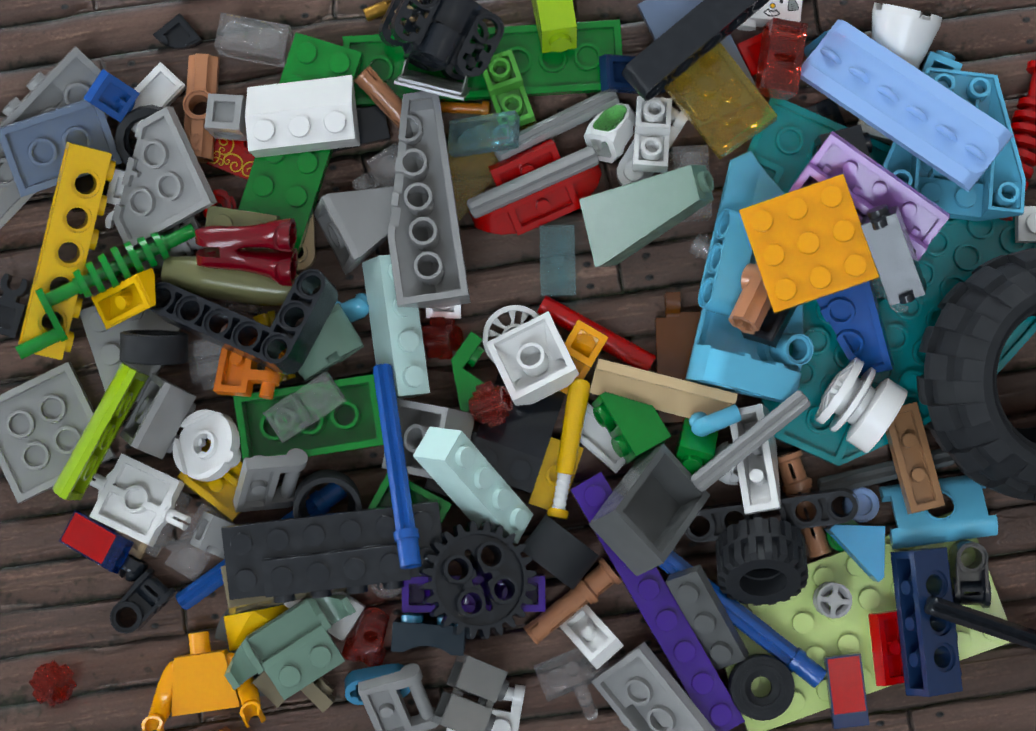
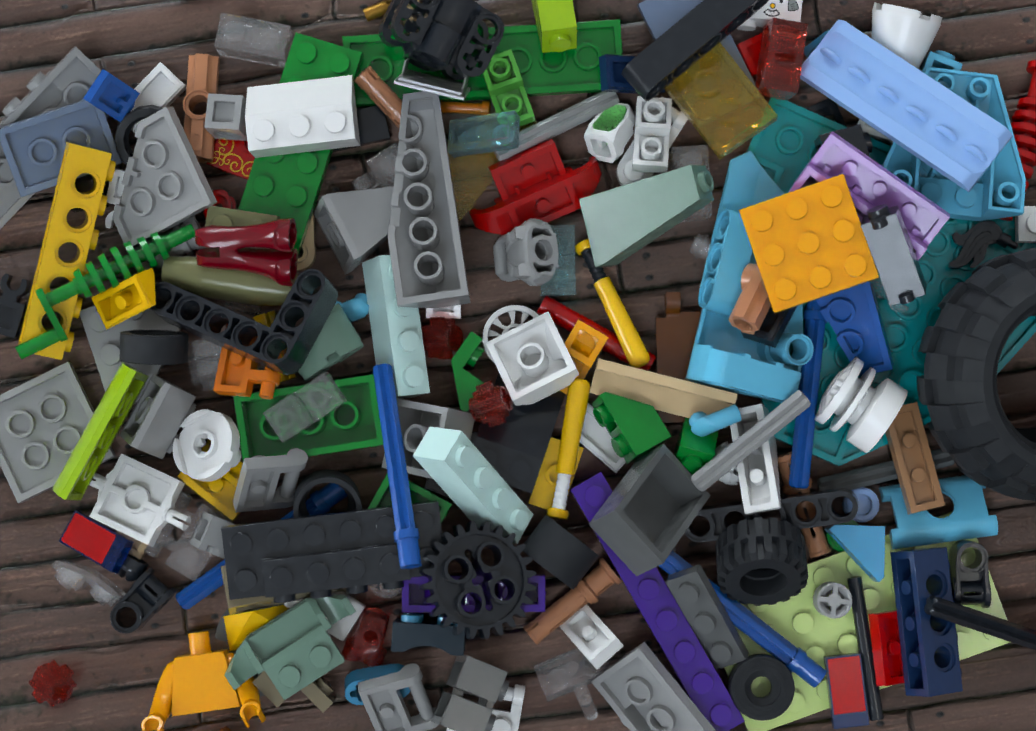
black tile [153,13,203,50] -> none
light grey axle [467,146,599,218] -> none
none -> clear slope [51,559,126,607]
none -> light grey piece [493,218,559,286]
none -> yellow piece [574,239,650,368]
none -> blue axle [789,300,827,489]
none -> black bar [847,577,884,721]
none -> black piece [948,220,1018,269]

